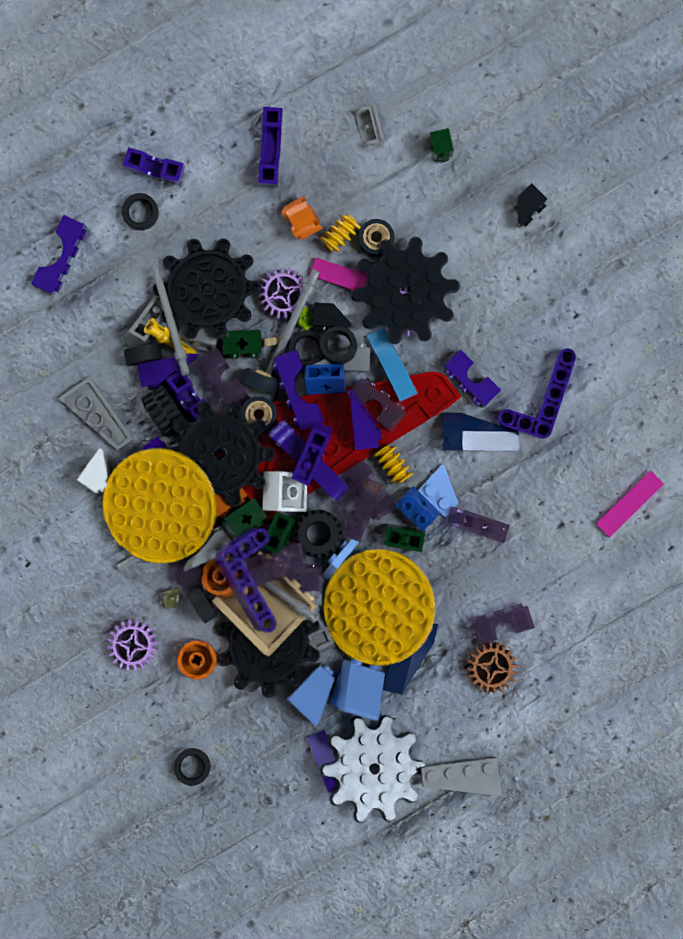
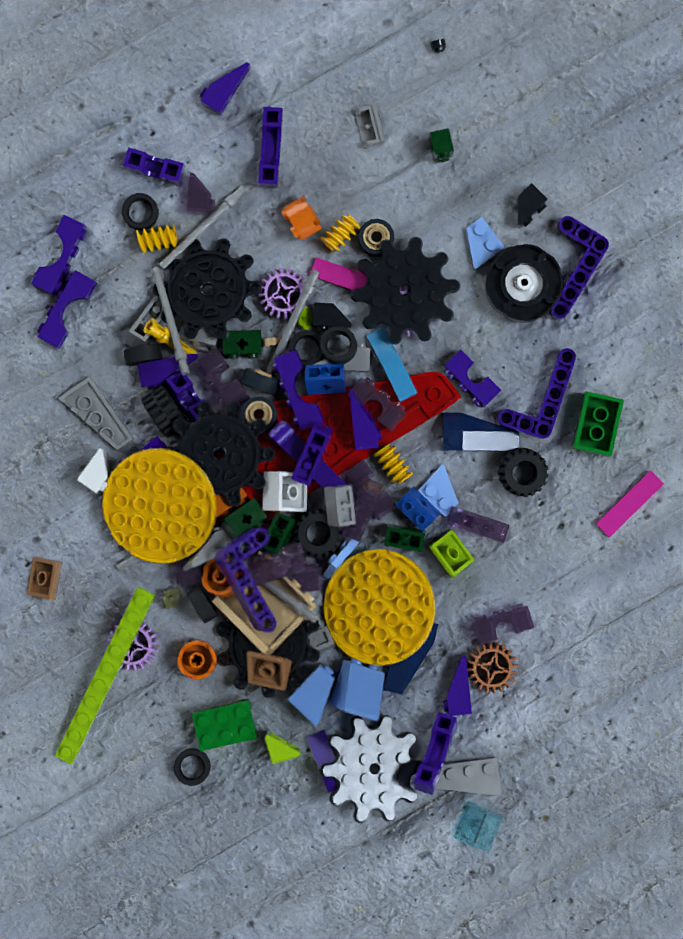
none -> medium nougat slope [27,557,63,600]
none -> dark purple arch [37,270,97,349]
none -> lime plate [55,586,156,765]
none -> yellow piece [136,223,178,253]
none -> light grey bar [159,186,246,269]
none -> clear purple slope [187,173,215,215]
none -> green brick [192,699,258,752]
none -> dark purple slope [200,62,251,116]
none -> medium nougat slope [247,651,292,691]
none -> lime slope [265,731,302,764]
none -> light grey hinge [324,485,356,527]
none -> dark purple arch [414,712,457,795]
none -> lime slope [428,530,474,578]
none -> black hinge [430,38,446,53]
none -> dark purple slope [443,655,472,716]
none -> clear light blue slope [454,801,504,851]
none -> light blue wing [466,217,505,270]
none -> black piece [485,244,563,323]
none -> black tyre [498,447,549,497]
none -> dark purple beam [550,216,609,320]
none -> green brick [571,391,624,457]

